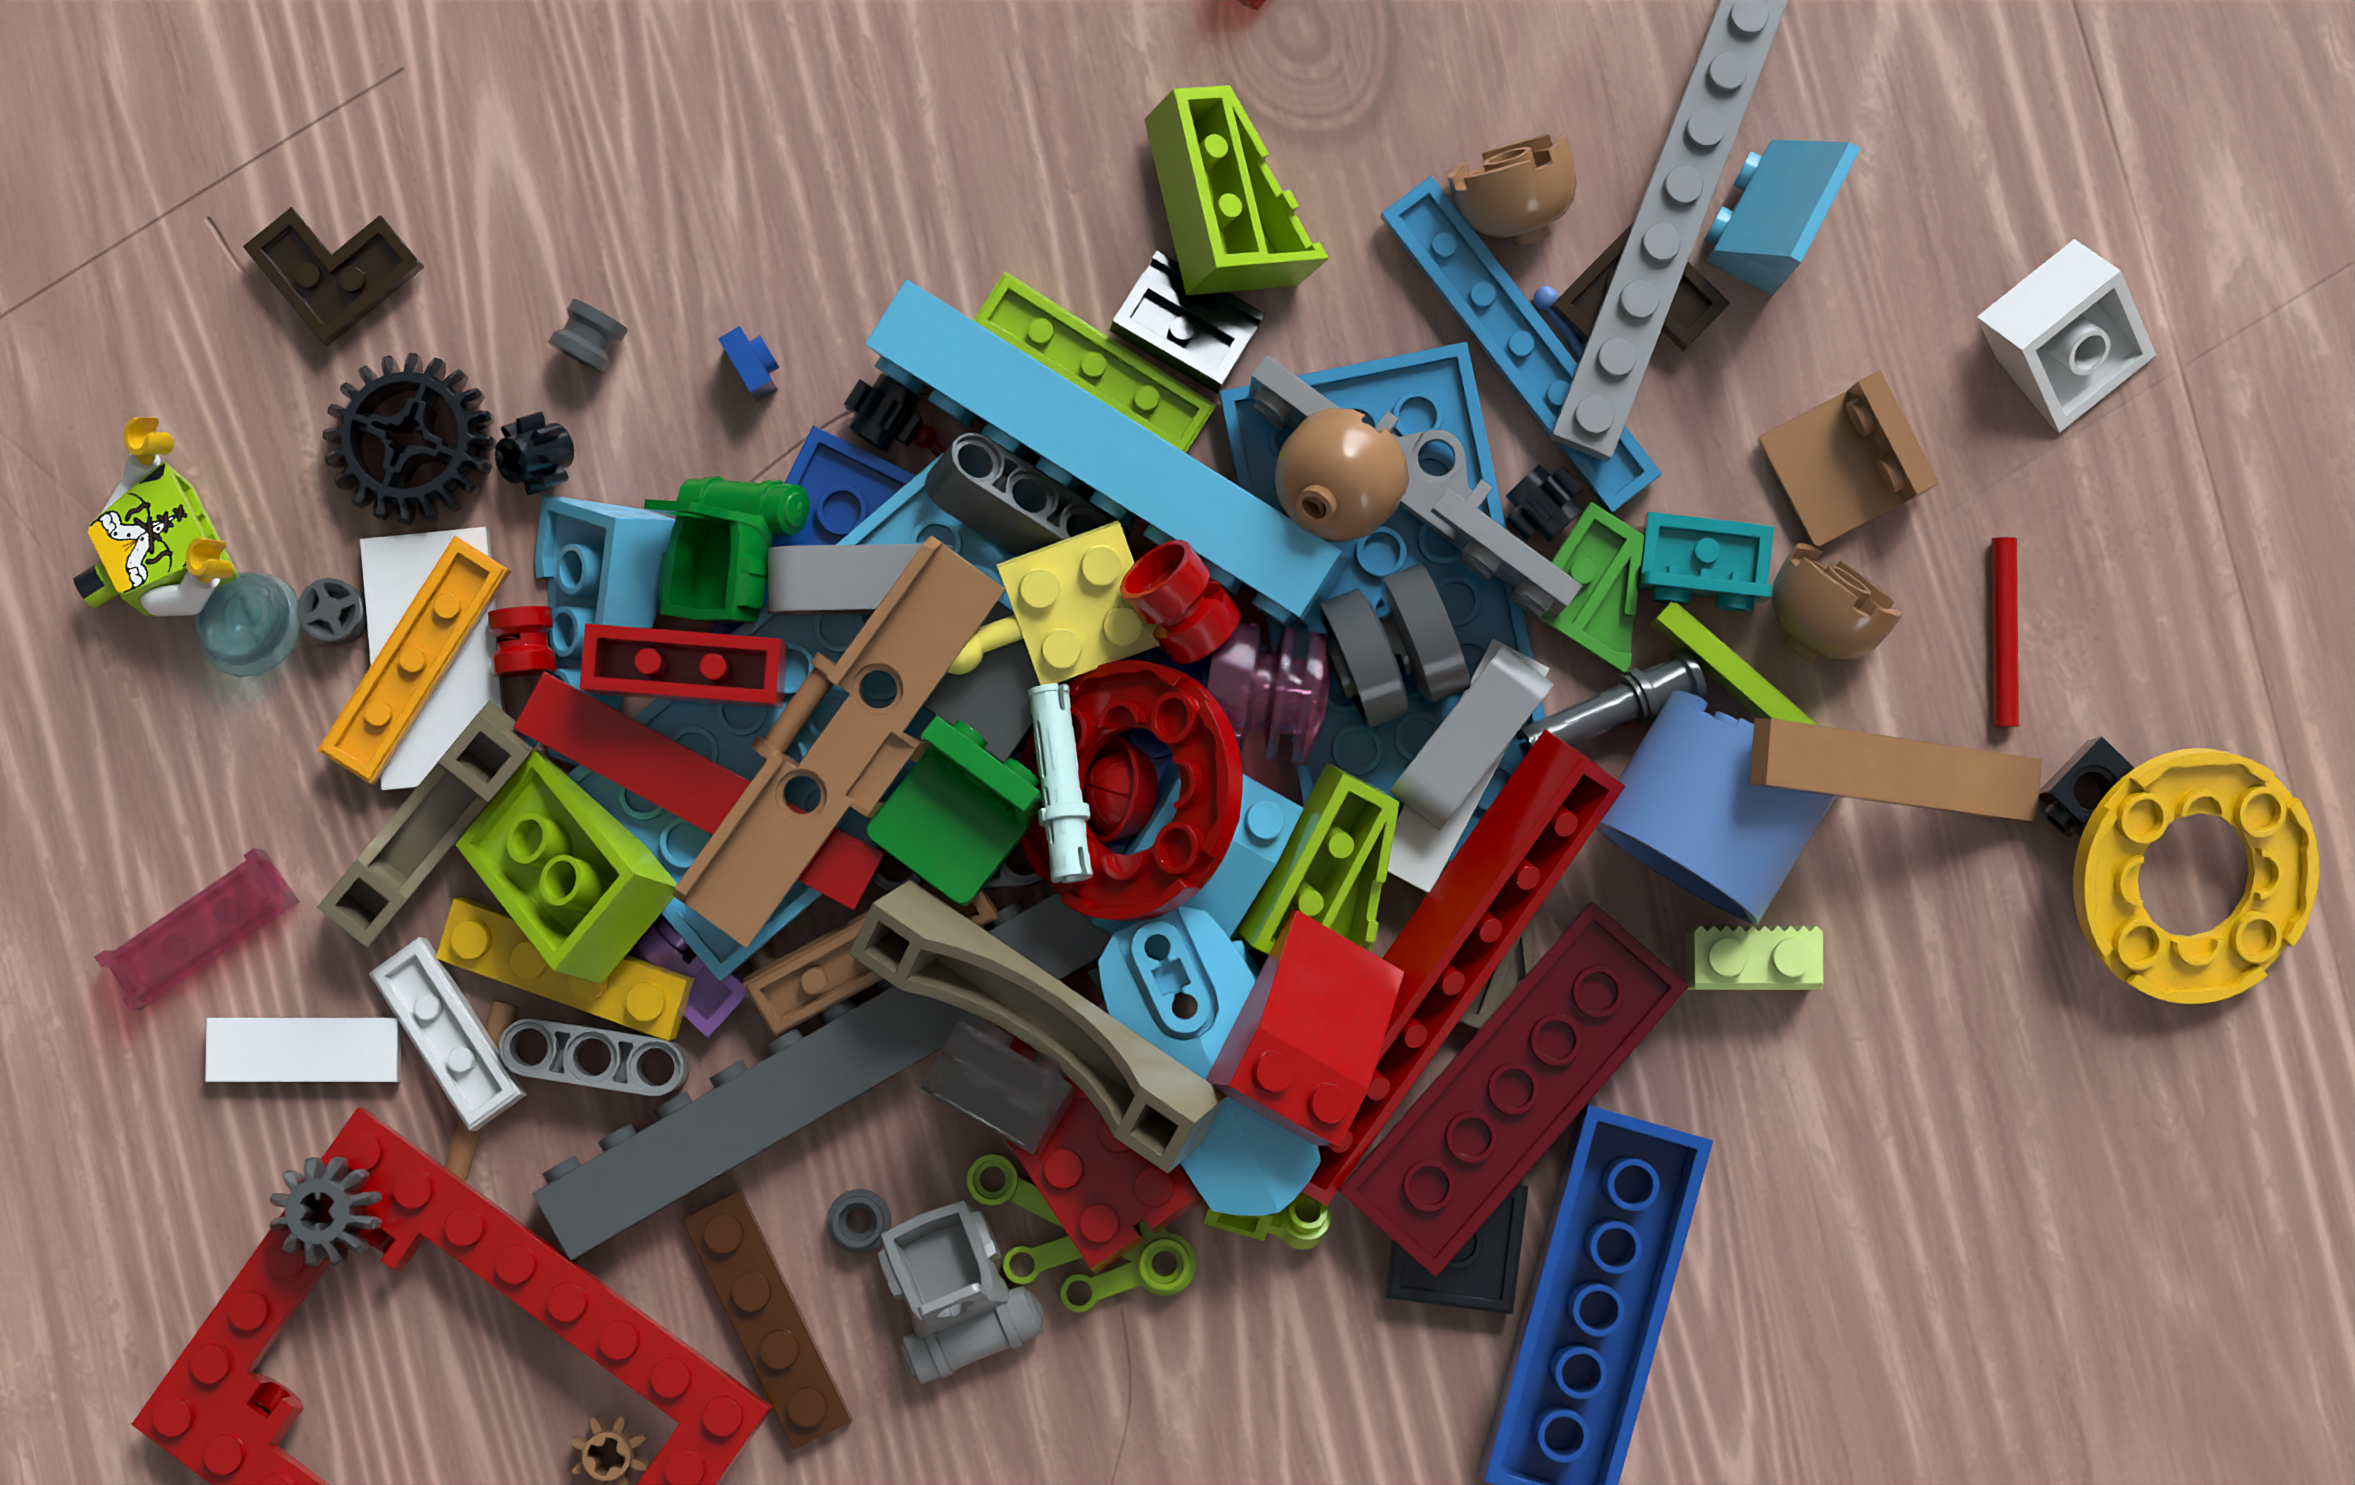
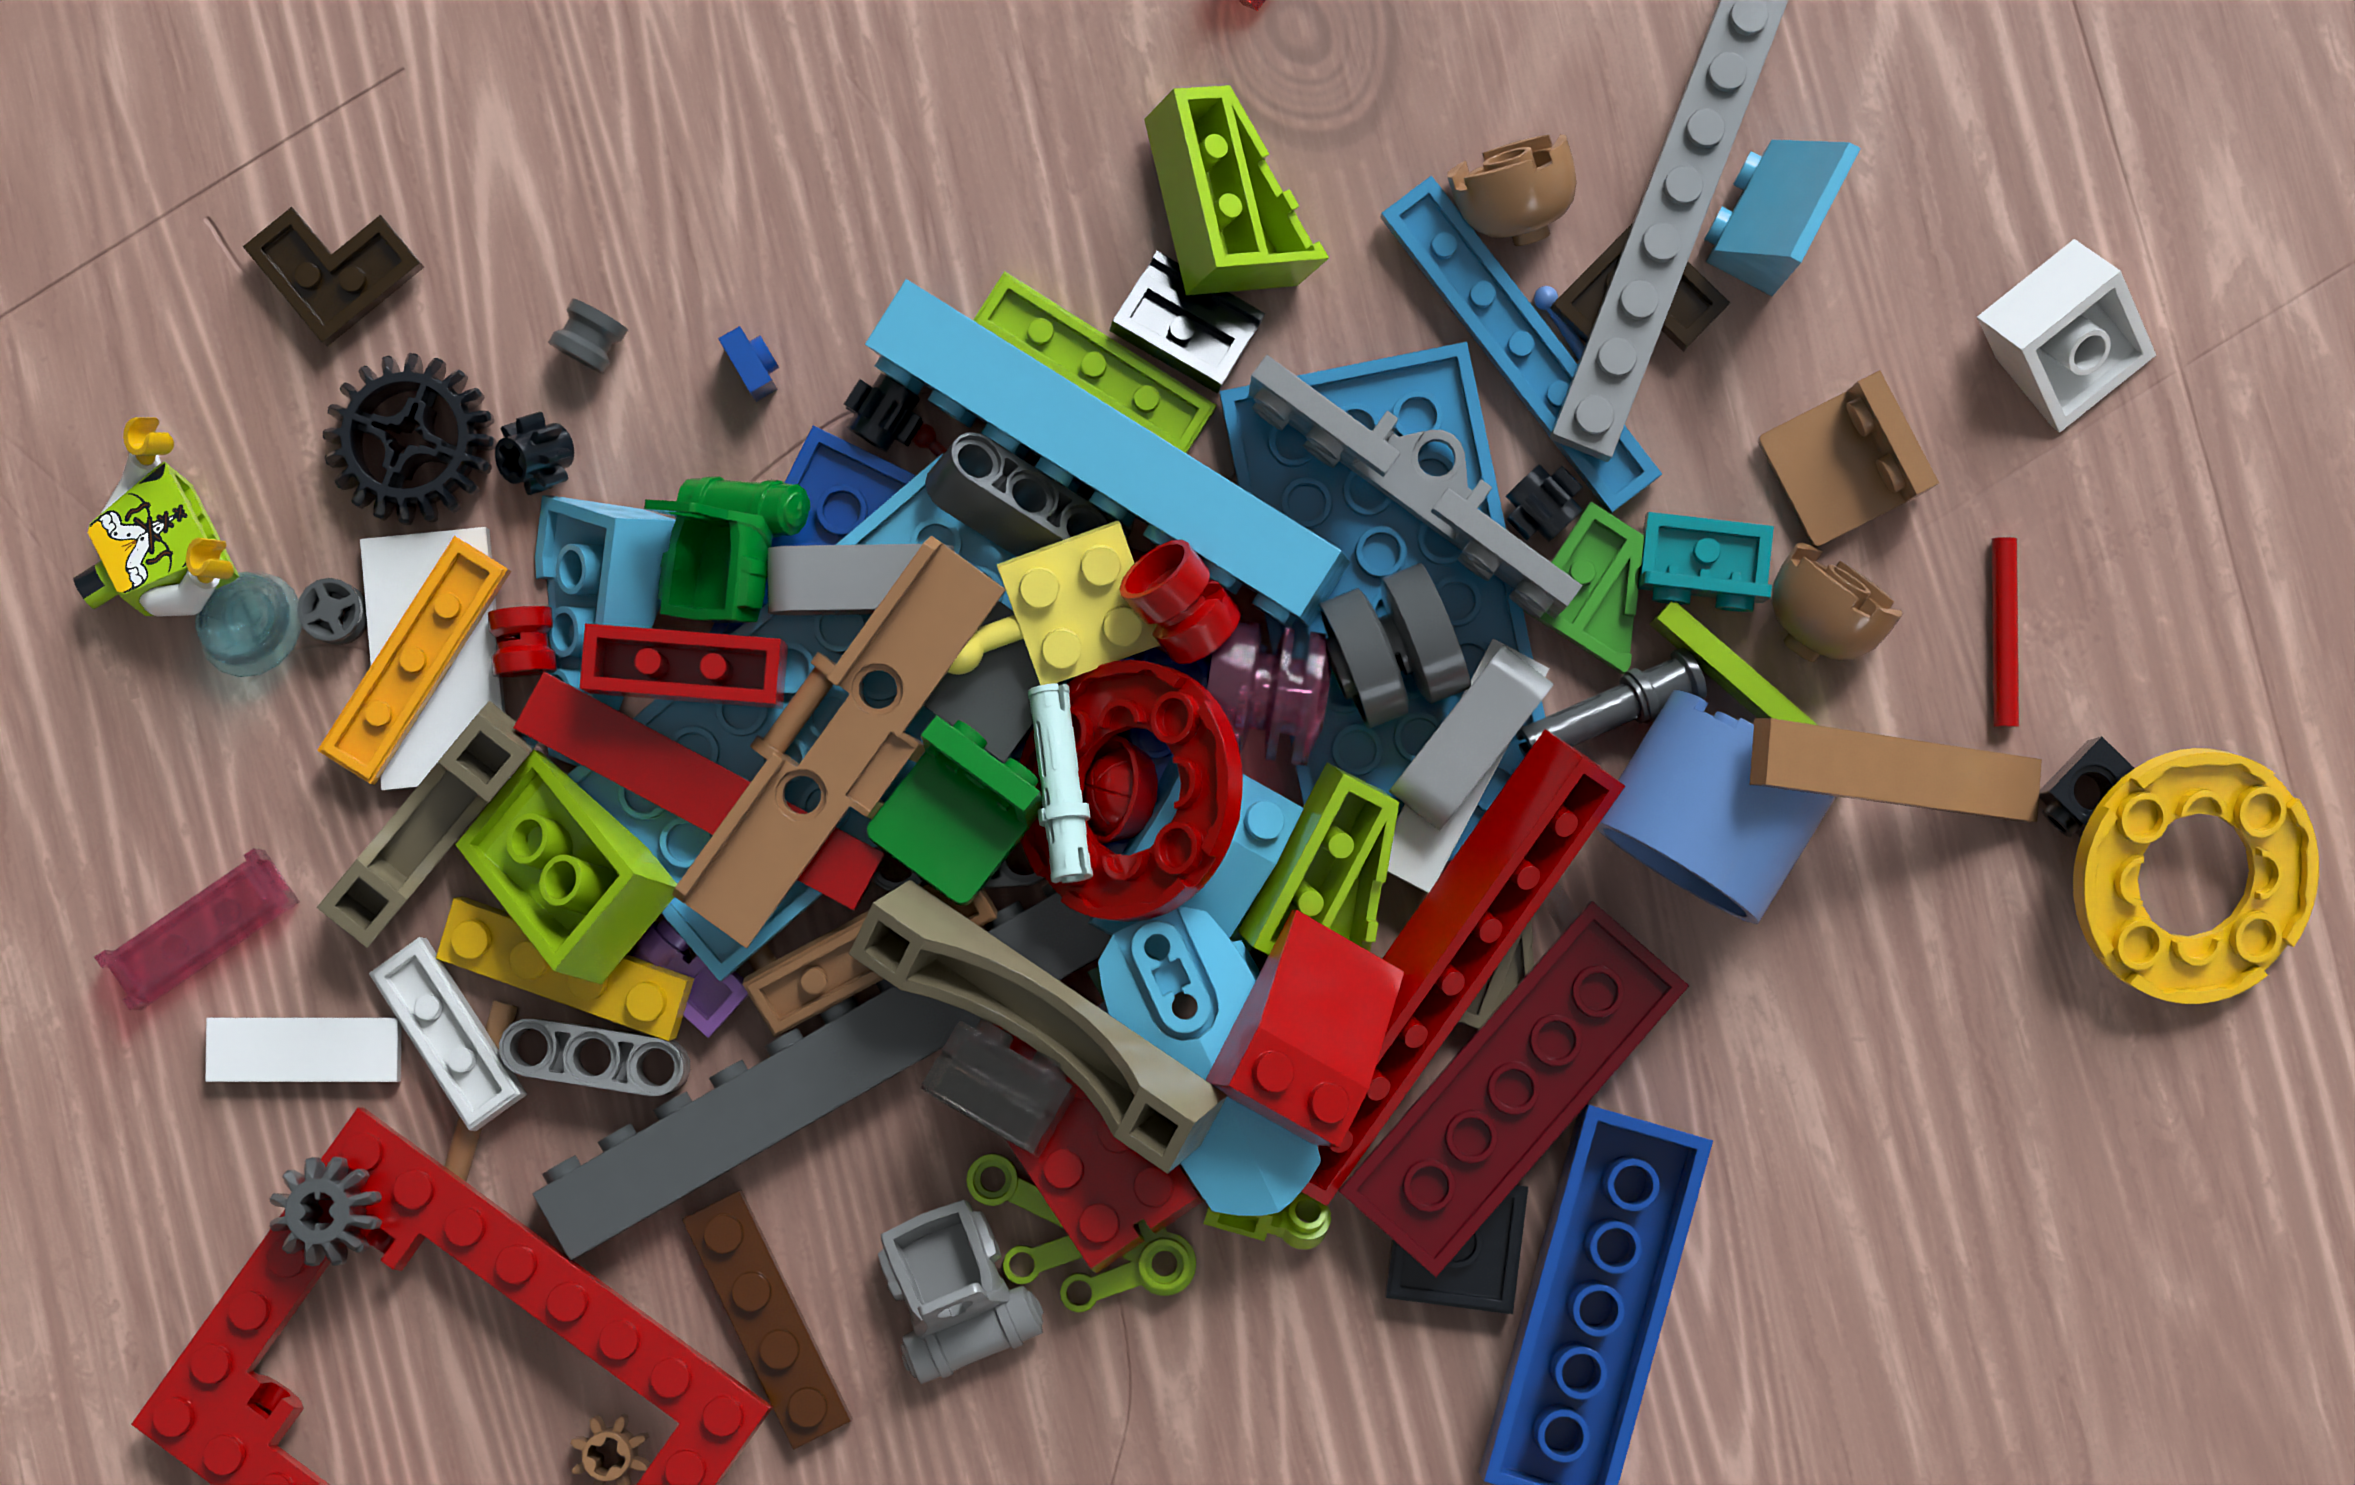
dark grey plate [827,1189,891,1253] -> none
medium nougat cylinder [1274,408,1409,542] -> none
yellowish green brick [1685,925,1823,990] -> none

